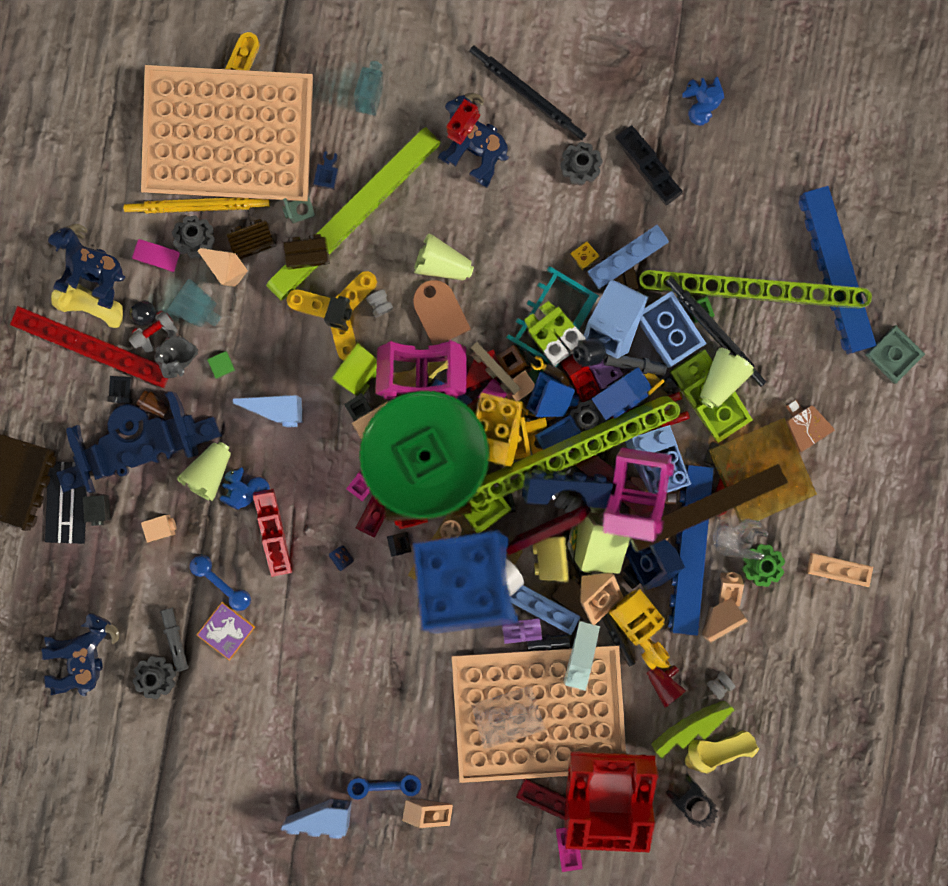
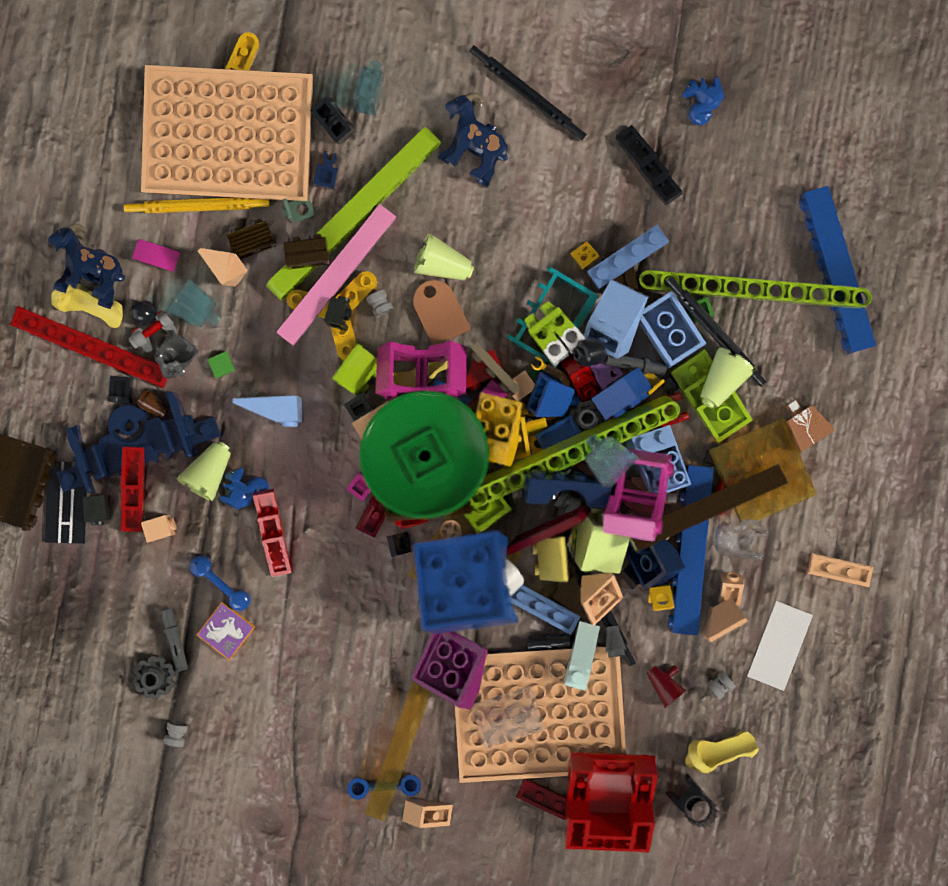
dark blue animal [42,613,119,696] -> none
dark grey plant [172,215,215,259] -> none
light blue slope [281,799,351,838] -> none
dark blue slope [329,545,354,571] -> none
red piece [446,99,481,145] -> none
reddish brown brick [496,345,531,378] -> none
medium lavender hips [502,618,542,644] -> none
dark pink slope [556,828,583,872] -> none
dark grey plant [560,142,603,186] -> none
yellow cylinder [608,588,670,670] -> none
lime slope [651,700,734,758] -> none
bright green plant [742,544,785,587] -> none
sand green tile [865,325,925,384] -> none
none -> red slope [120,447,145,532]
none -> light grey wheel [163,721,188,747]
none -> bright pink tile [276,204,396,346]
none -> black brick [310,96,357,144]
none -> clear yellow tile [365,681,431,821]
none -> magenta slope [410,631,488,710]
none -> clear light blue torso [585,434,638,487]
none -> dark grey cone [605,626,626,657]
none -> yellow bracket [648,586,674,611]
none -> white sticker [747,601,813,691]

